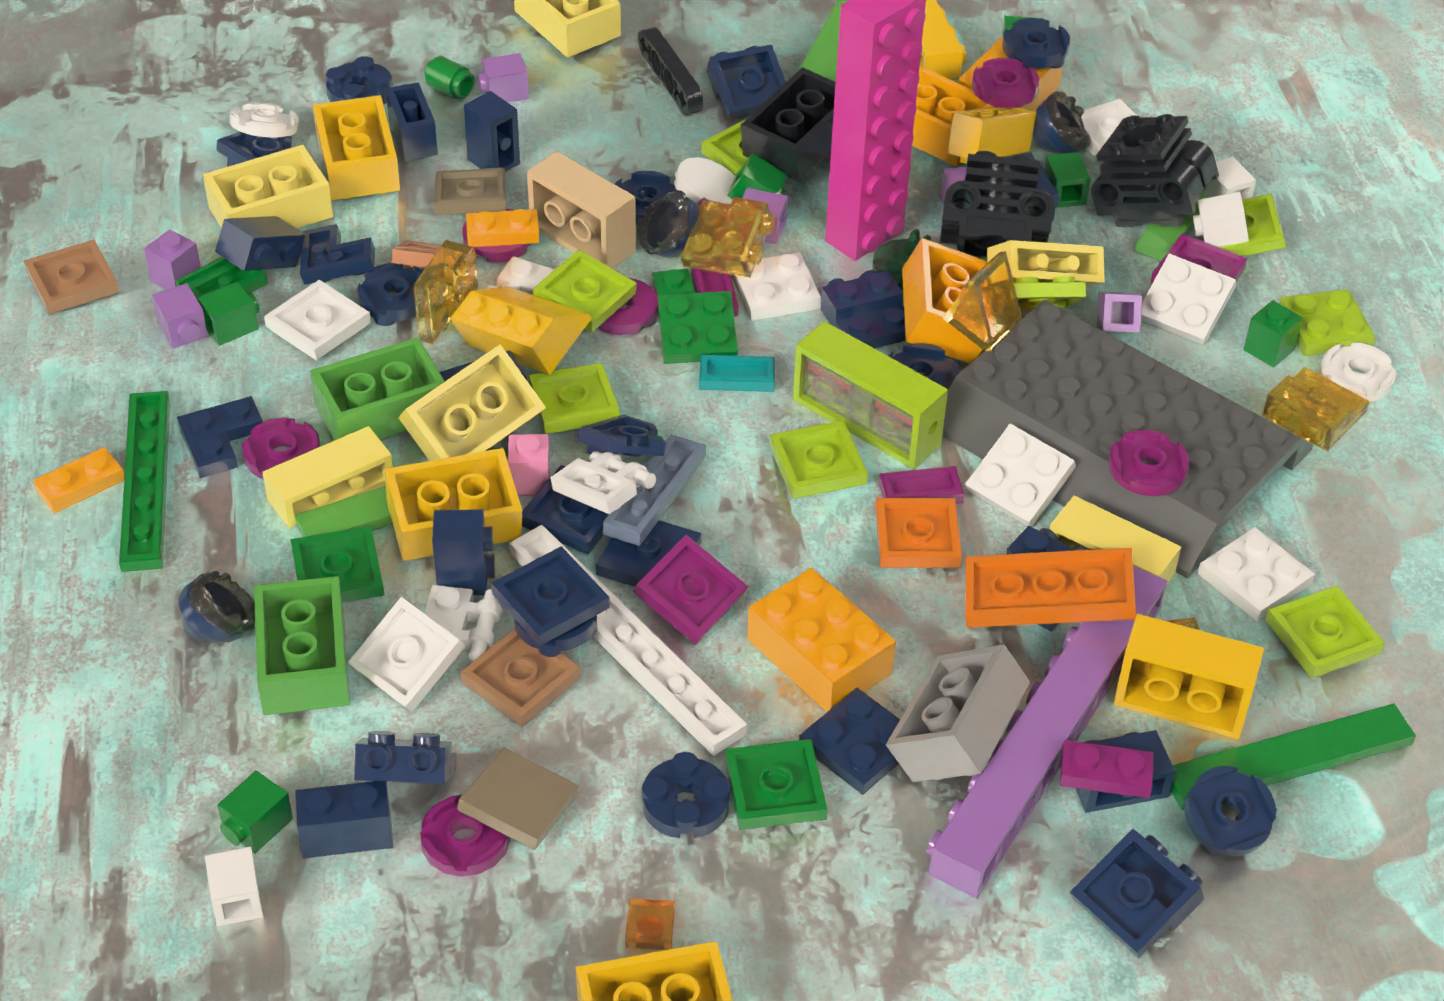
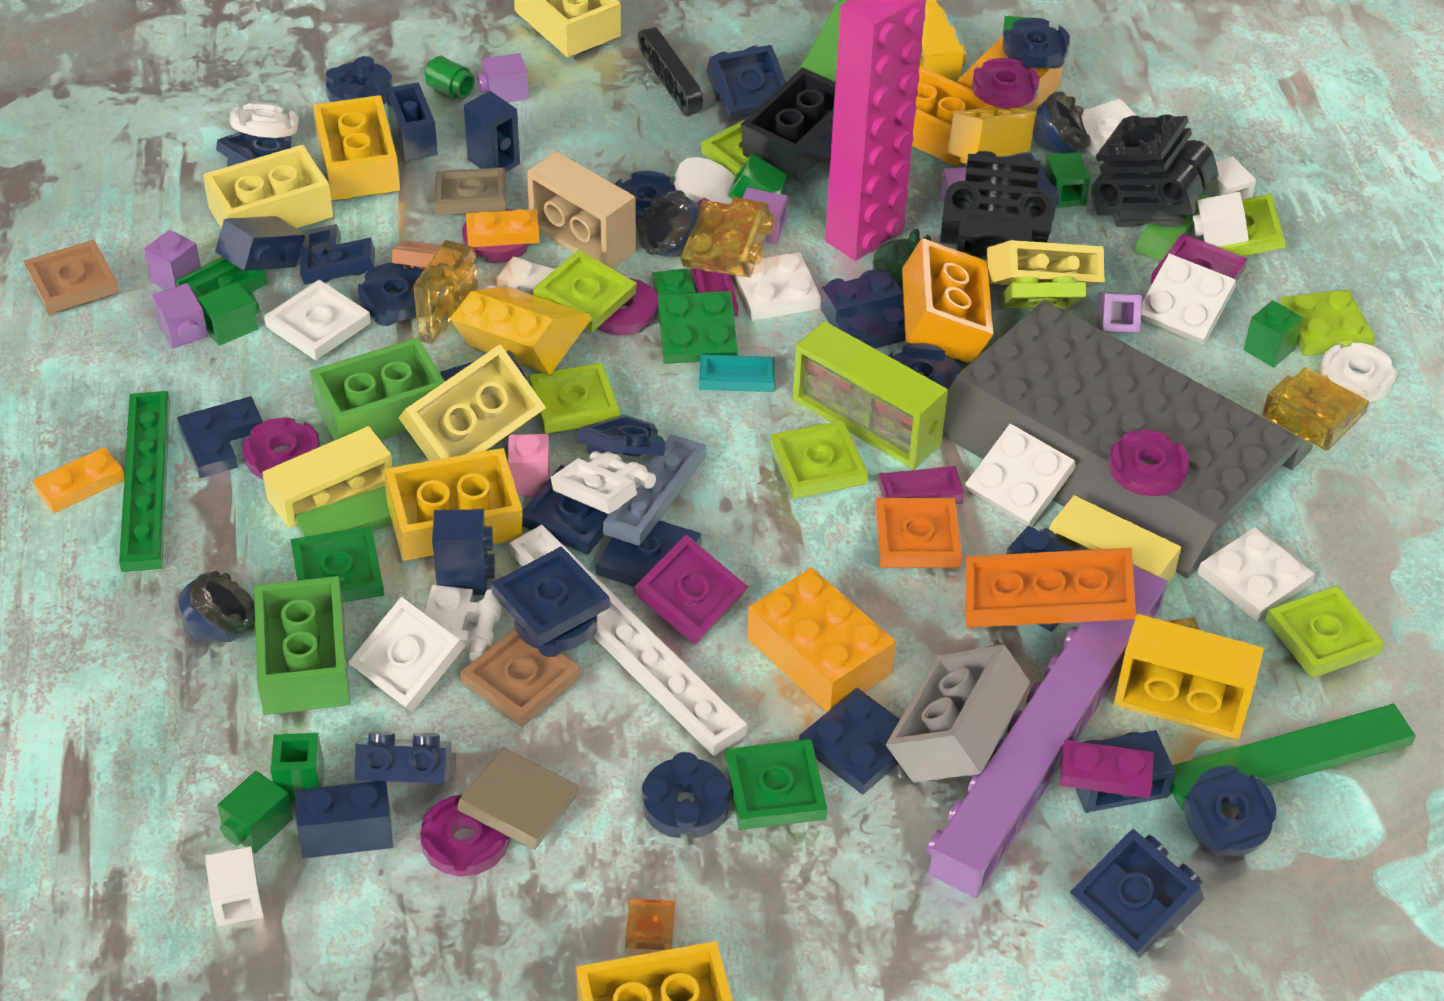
clear yellow slope [943,251,1022,351] -> none
none -> green brick [270,733,325,802]

